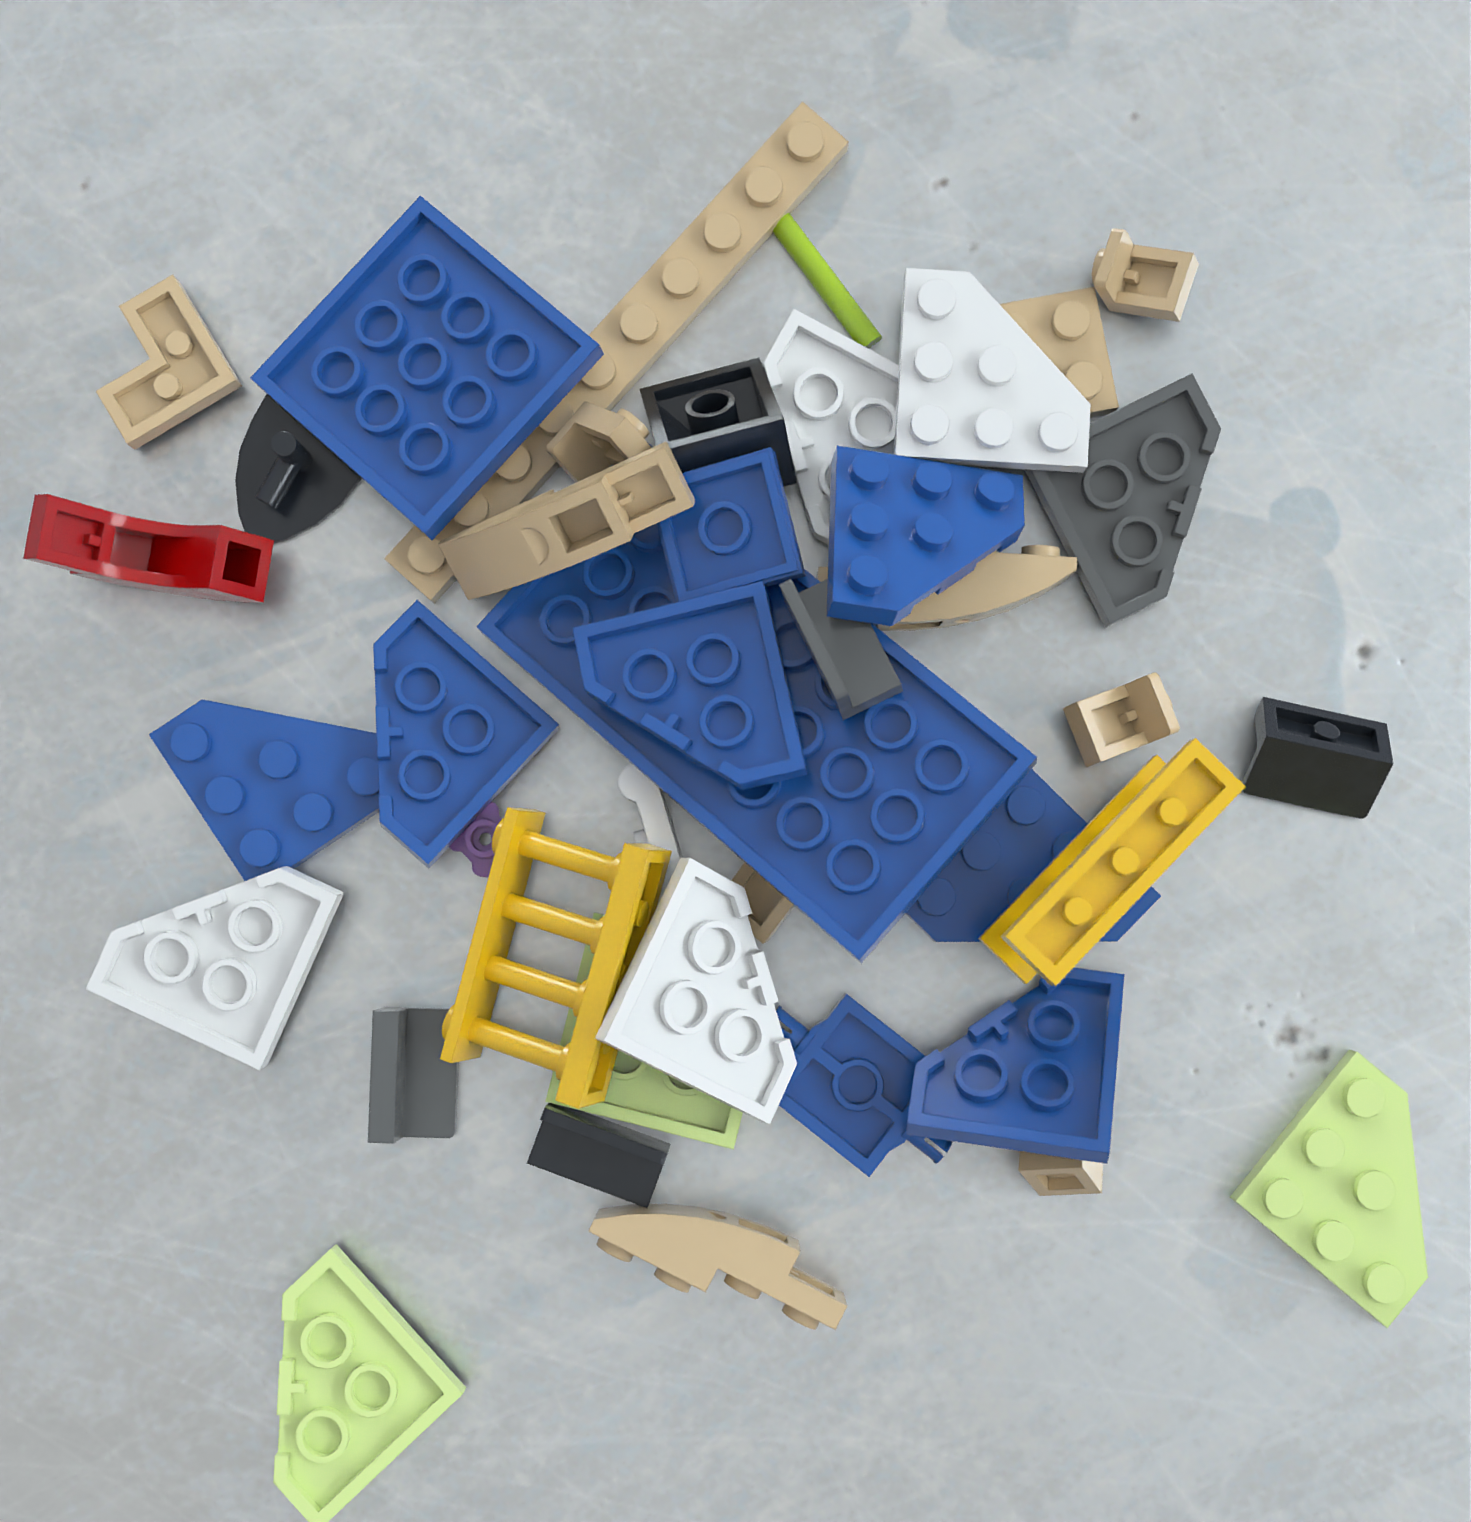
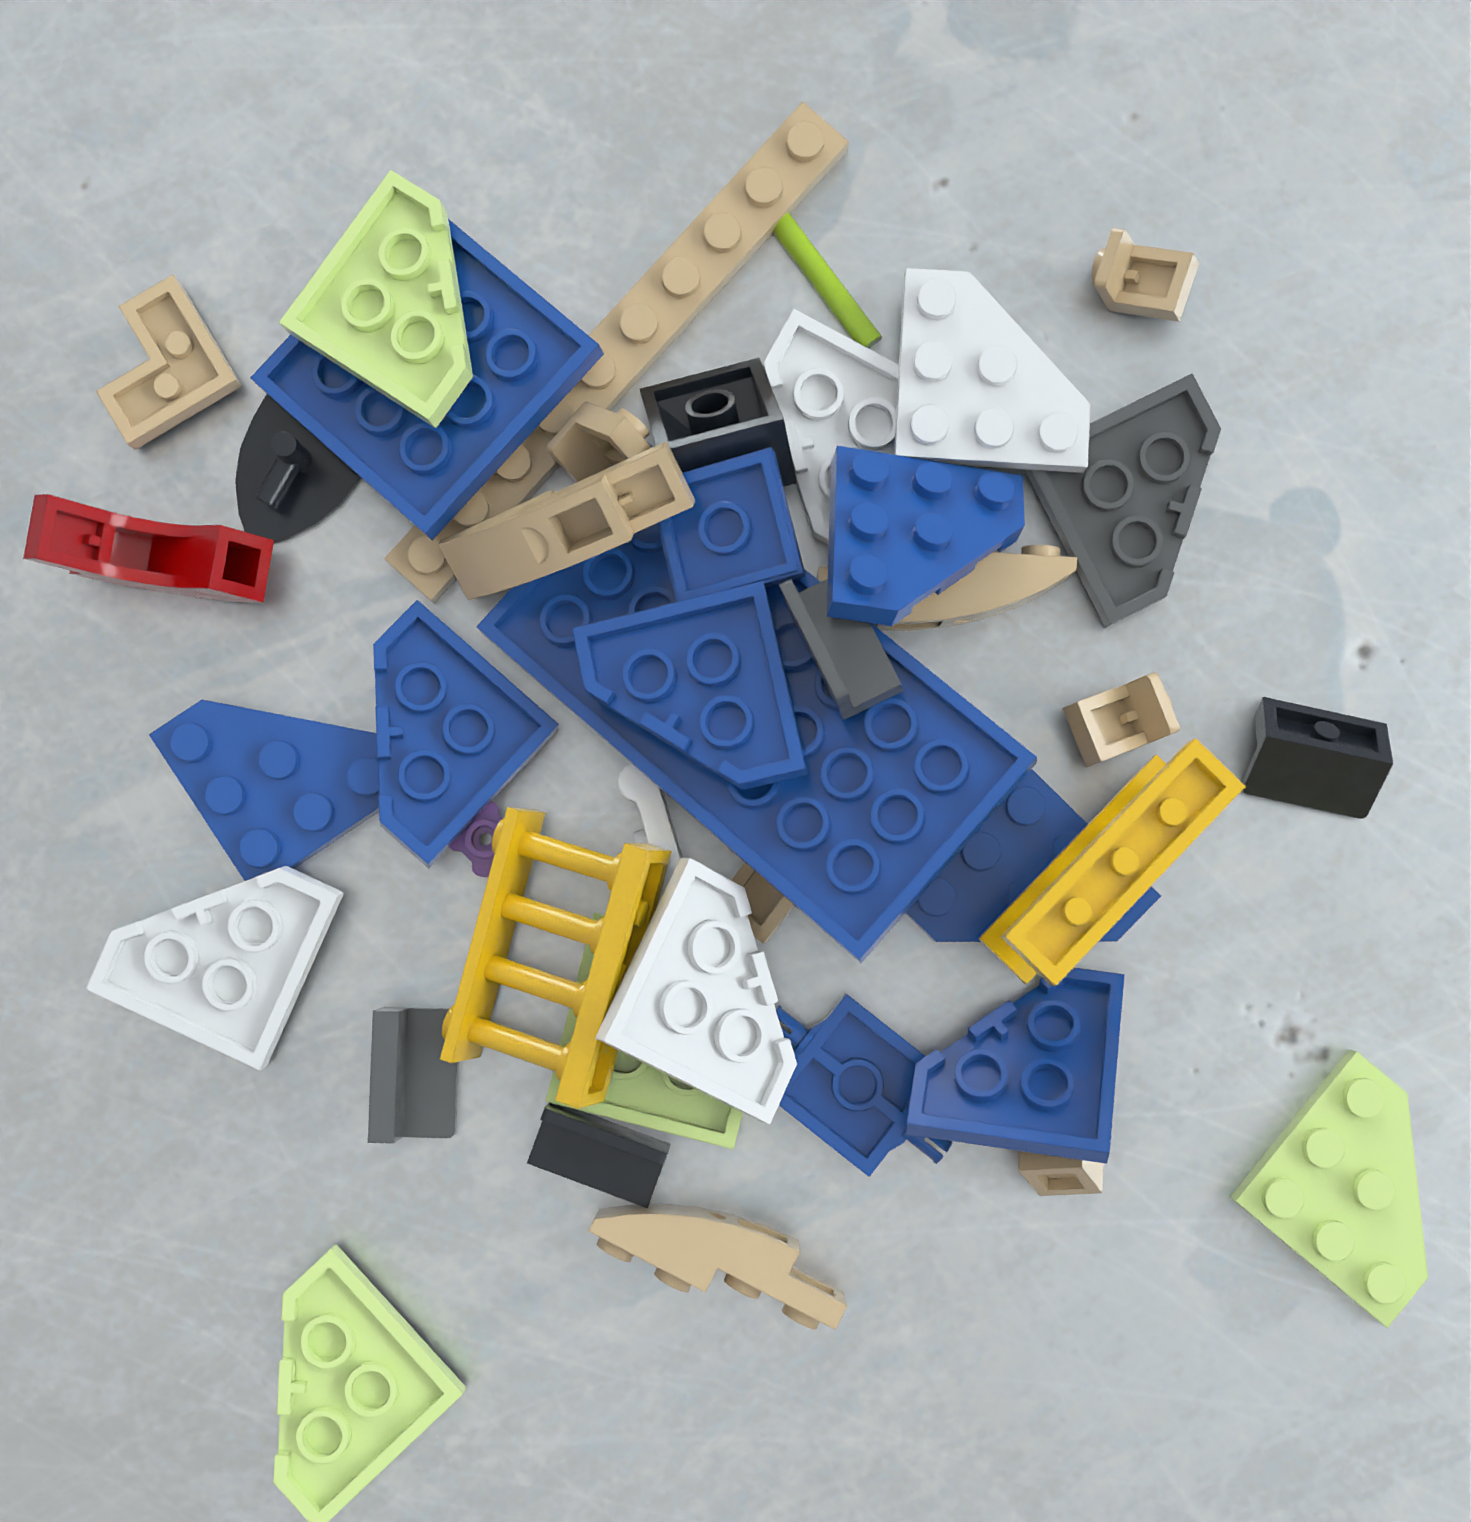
tan plate [1000,287,1119,418] -> none
none -> yellowish green plate [279,170,473,428]

